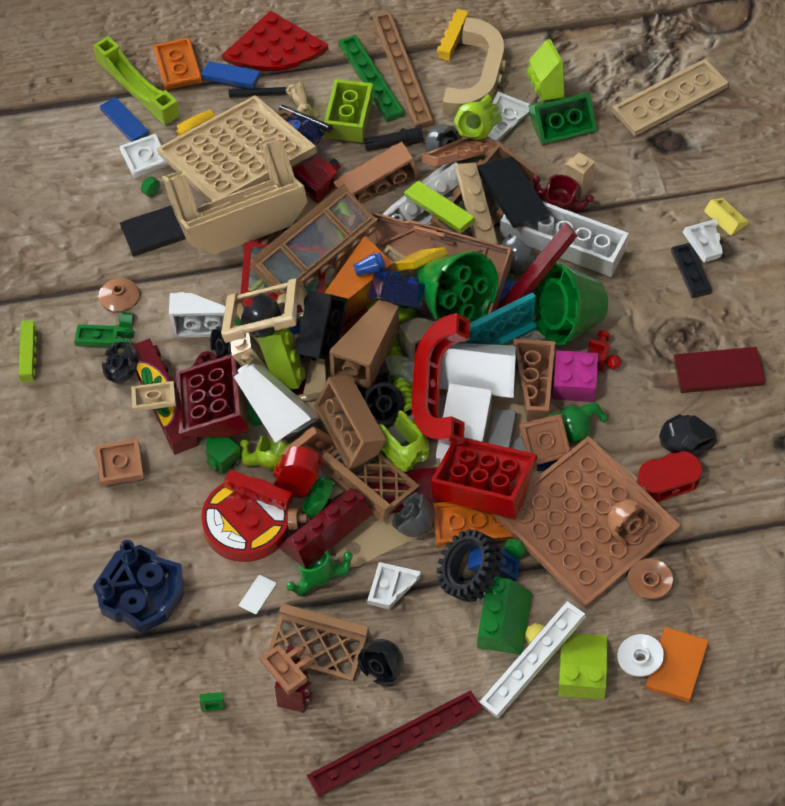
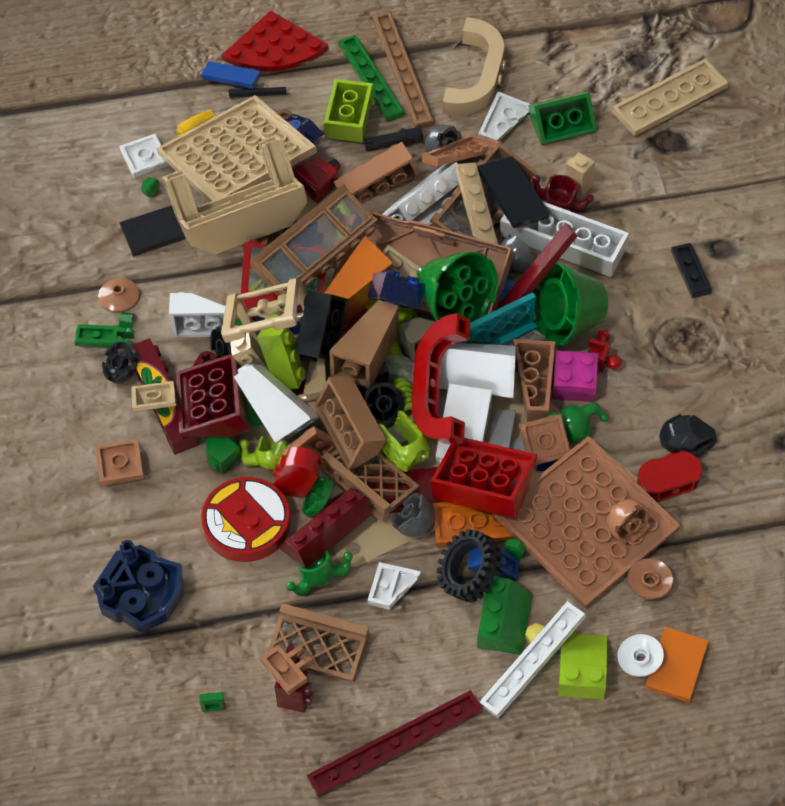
lime piece [19,320,38,382] -> none
lime arch [93,36,180,126] -> none
blue tile [100,97,149,142] -> none
orange tile [153,37,202,90] -> none
red piece [224,469,292,511] -> none
white sticker [239,575,276,614] -> none
black cylinder [240,294,283,338] -> none
black bar [279,105,333,133] -> none
tan animal [286,81,318,121] -> none
medium nougat tile [288,508,308,530] -> none
blue cone [353,252,386,276] -> none
black cylinder [357,639,404,686] -> none
yellow tile [393,247,447,271] -> none
lime tile [404,180,475,233] -> none
yellow piece [437,9,468,61] -> none
lime piece [454,94,502,140] -> none
lime slope [526,39,564,101] -> none
dark red tile [673,347,765,393] -> none
white wing [683,219,723,263] -> none
light yellow slope [704,198,749,235] -> none

